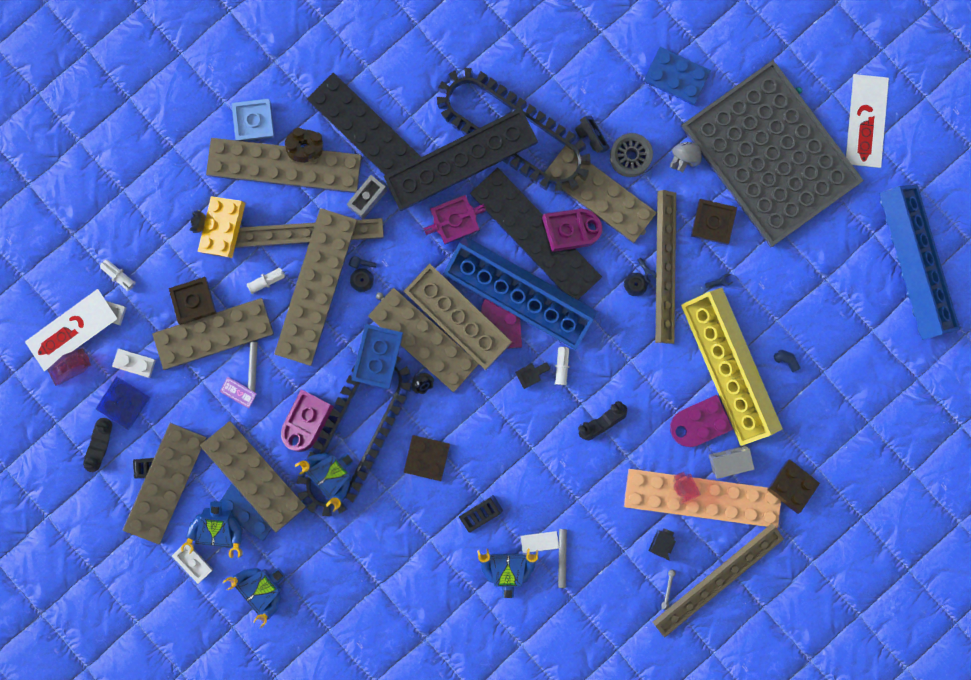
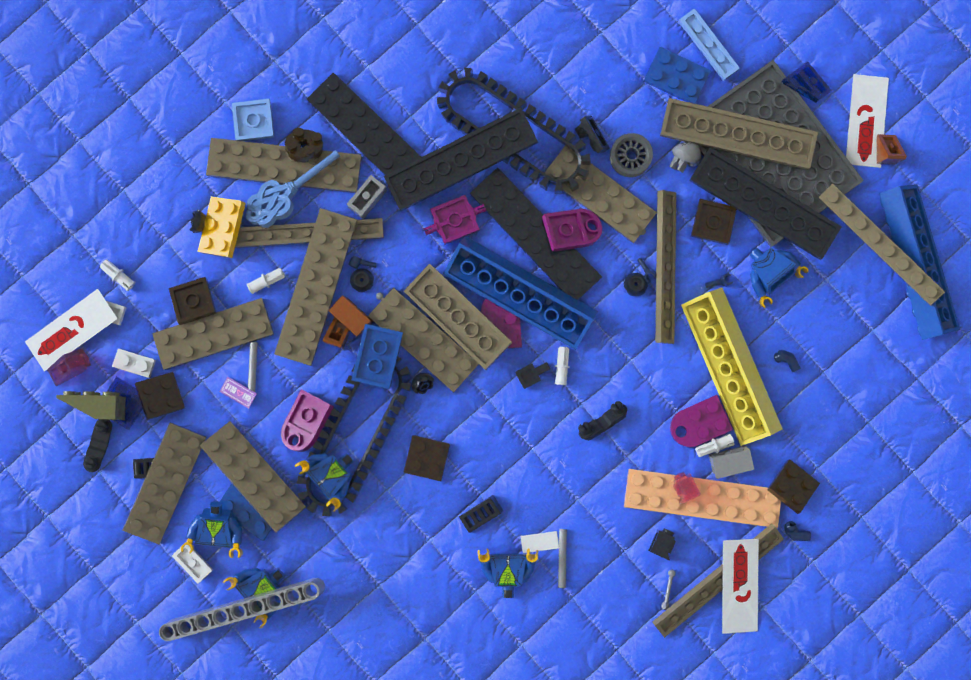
none -> olive slope [56,391,126,420]
none -> dark brown plate [135,372,185,420]
none -> light grey beam [159,578,325,641]
none -> medium blue piece [246,150,340,228]
none -> dark orange slope [323,317,350,350]
none -> dark orange hinge [329,295,373,337]
none -> dark tan plate [660,98,818,170]
none -> light blue plate [679,9,740,81]
none -> black plate [689,147,842,260]
none -> white axle [695,434,735,457]
none -> white sticker [722,539,759,634]
none -> blue torso [750,248,809,308]
none -> clear blue wing [781,62,832,103]
none -> dark blue arm [784,521,811,541]
none -> dark tan plate [819,184,945,306]
none -> dark orange slope [877,134,907,165]

